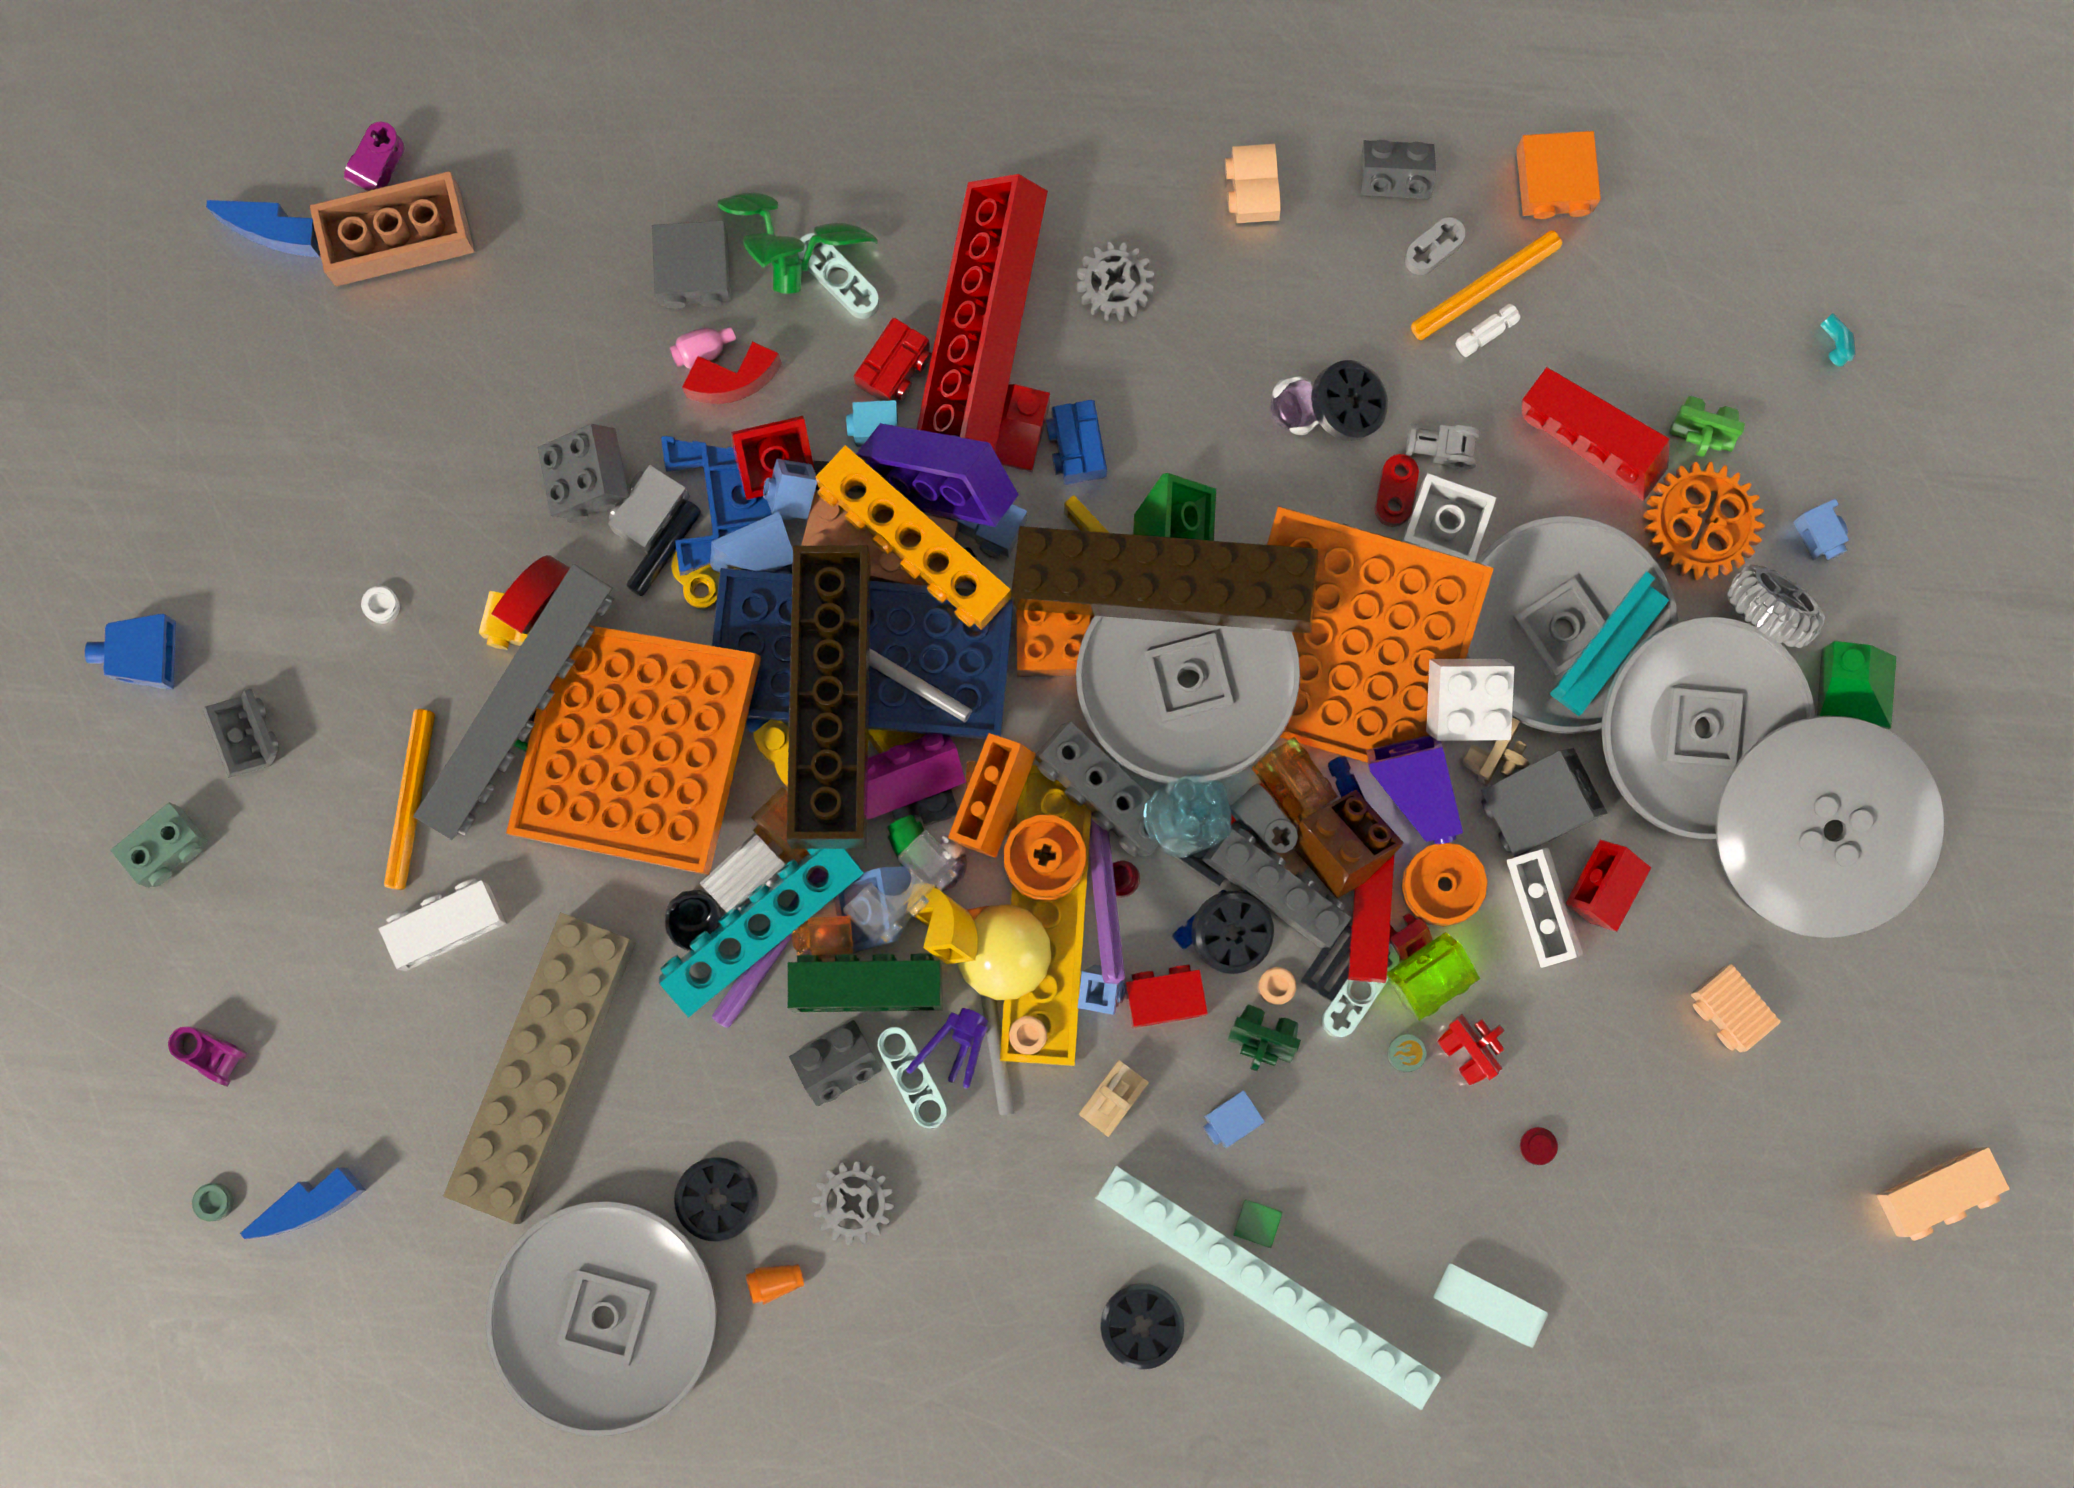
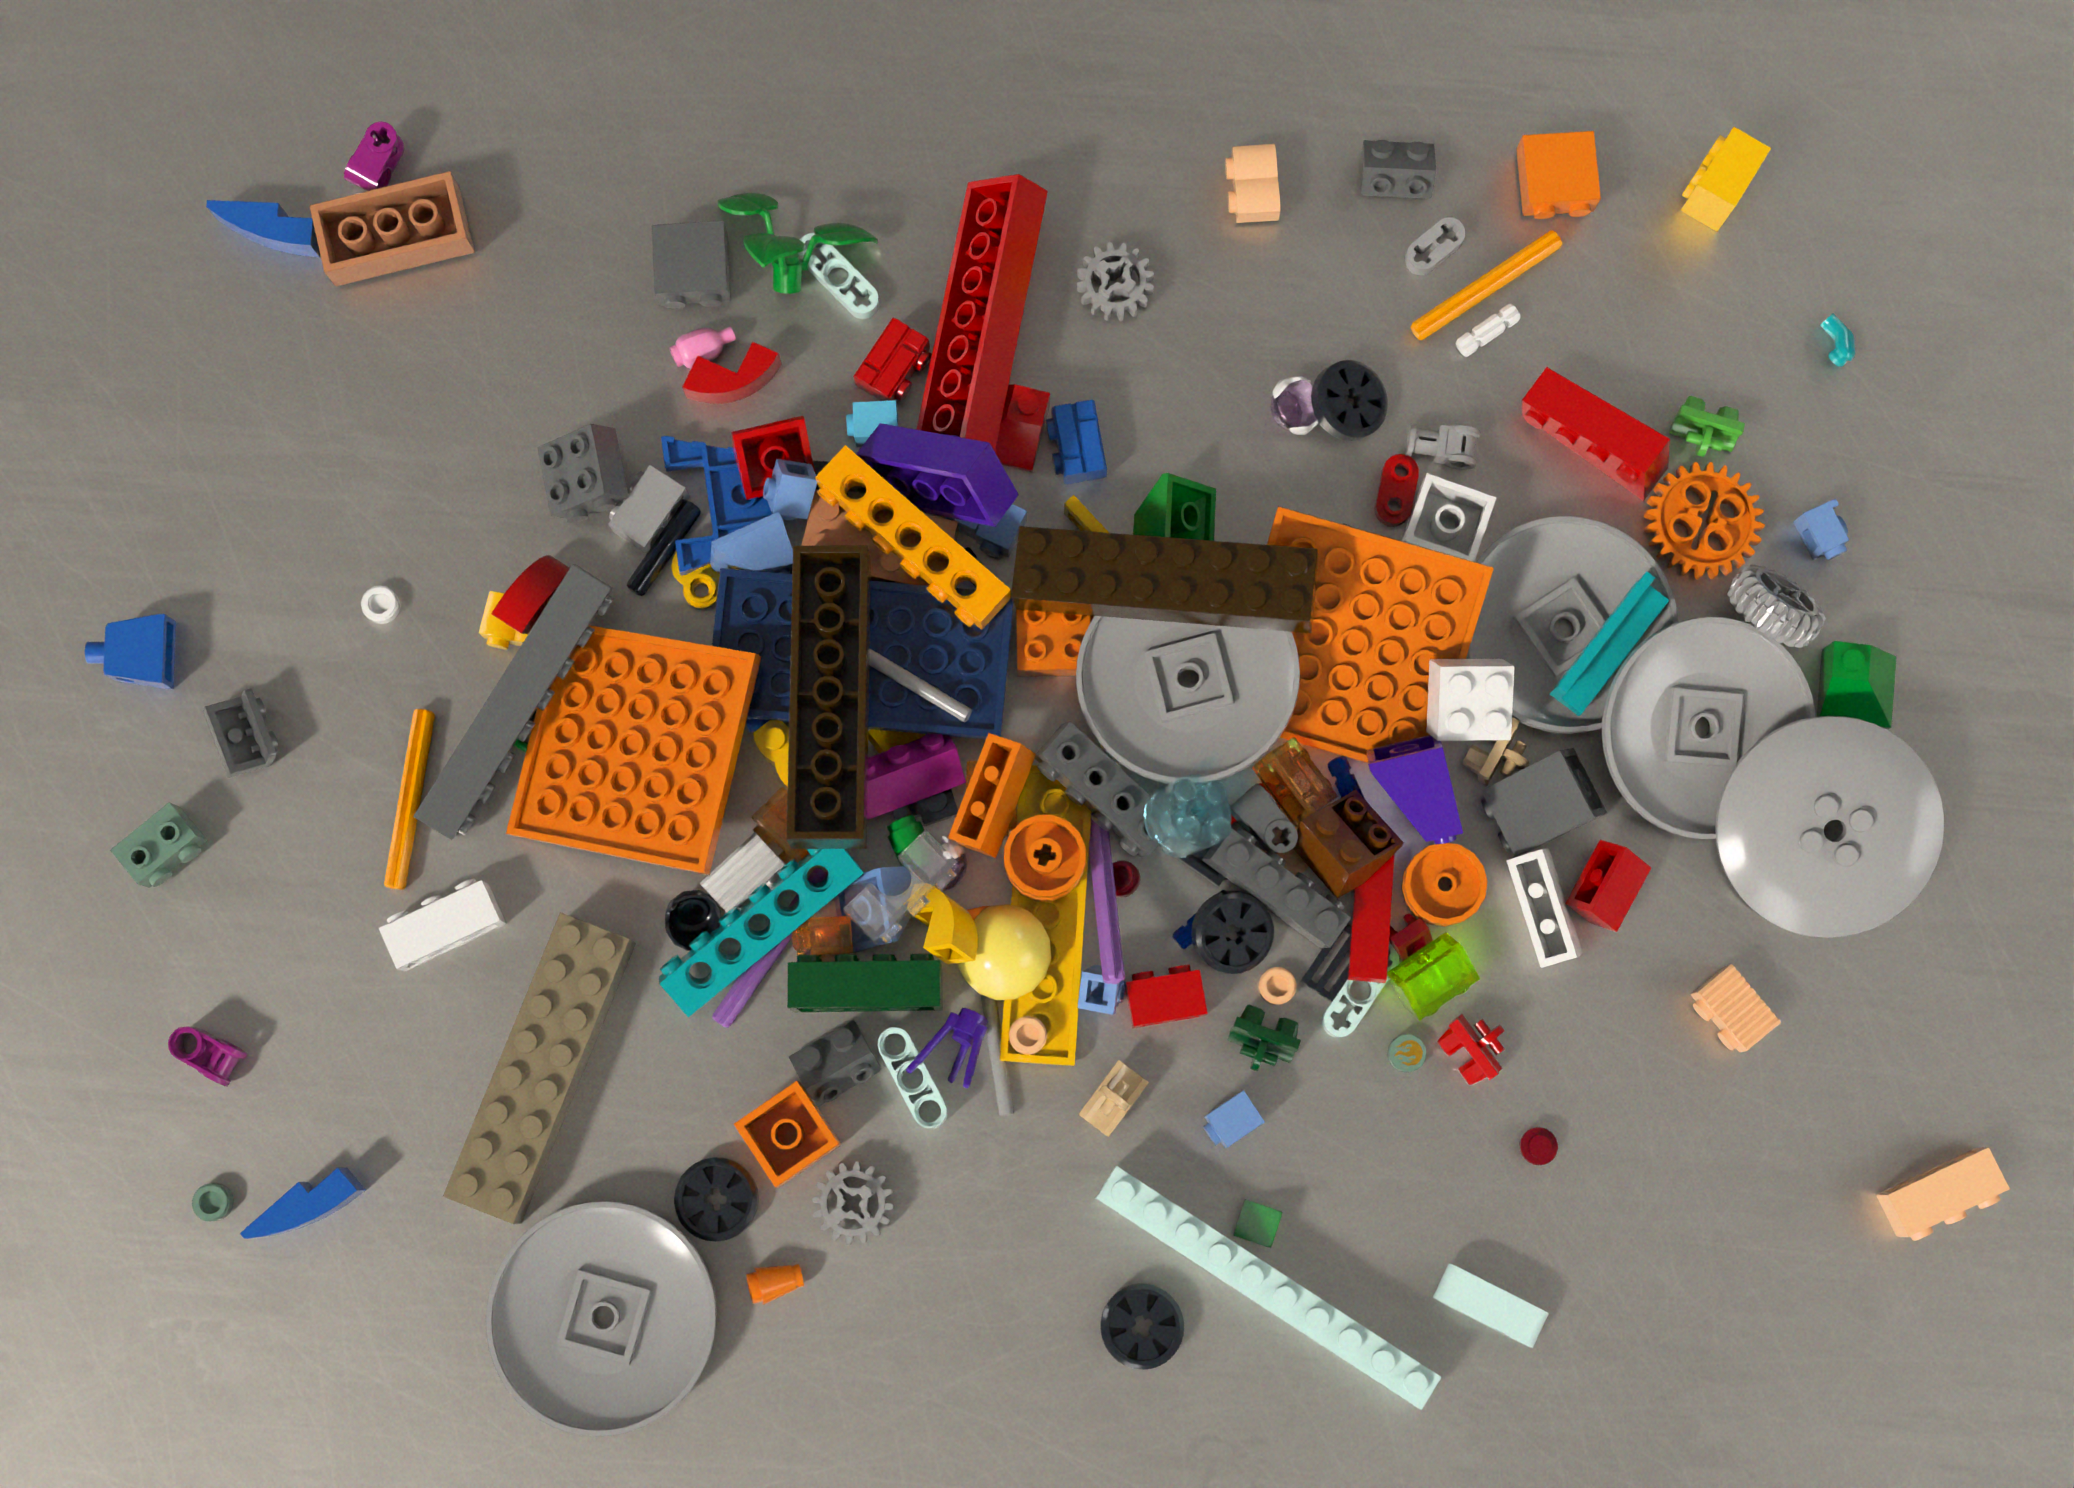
none -> orange brick [734,1081,842,1188]
none -> yellow brick [1681,127,1771,232]

